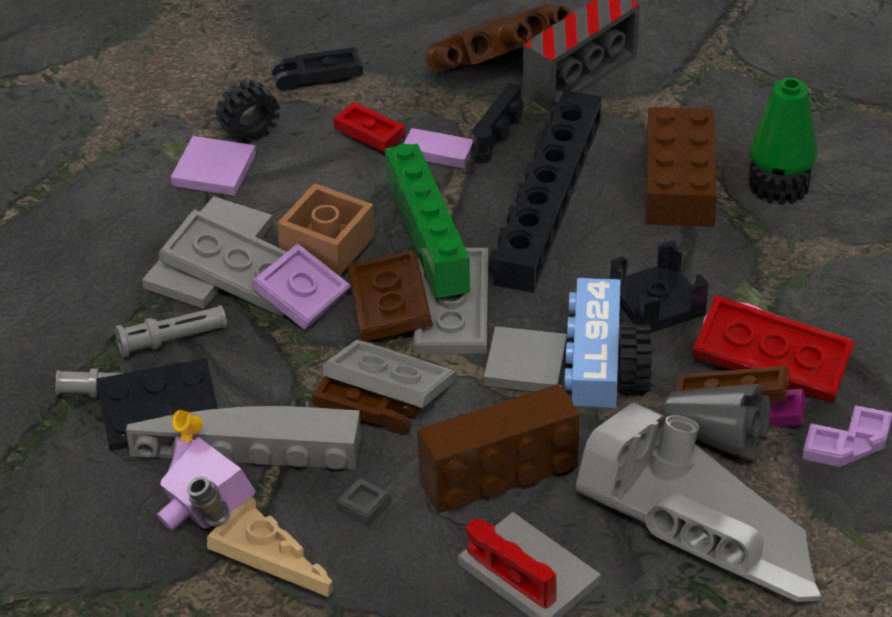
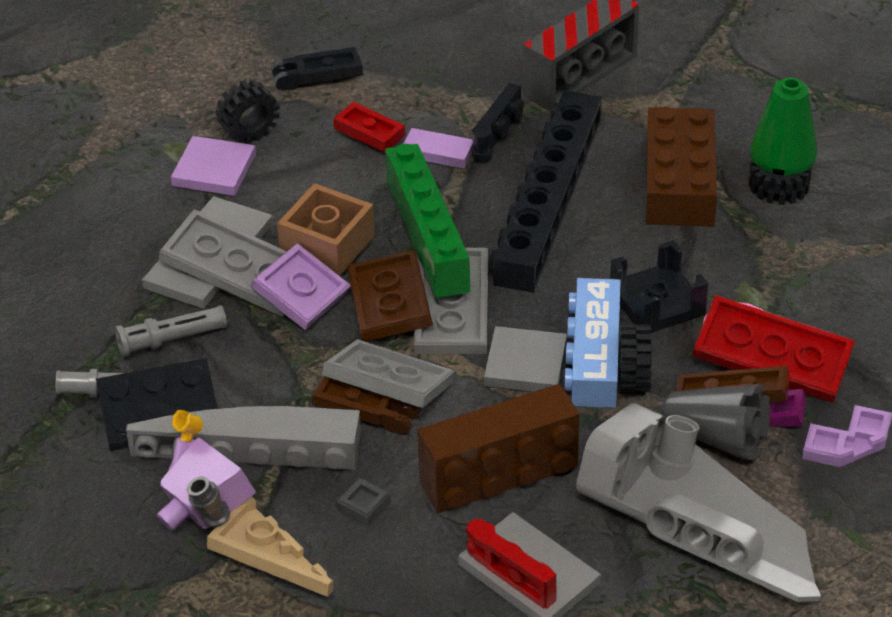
reddish brown piece [426,4,571,72] -> none

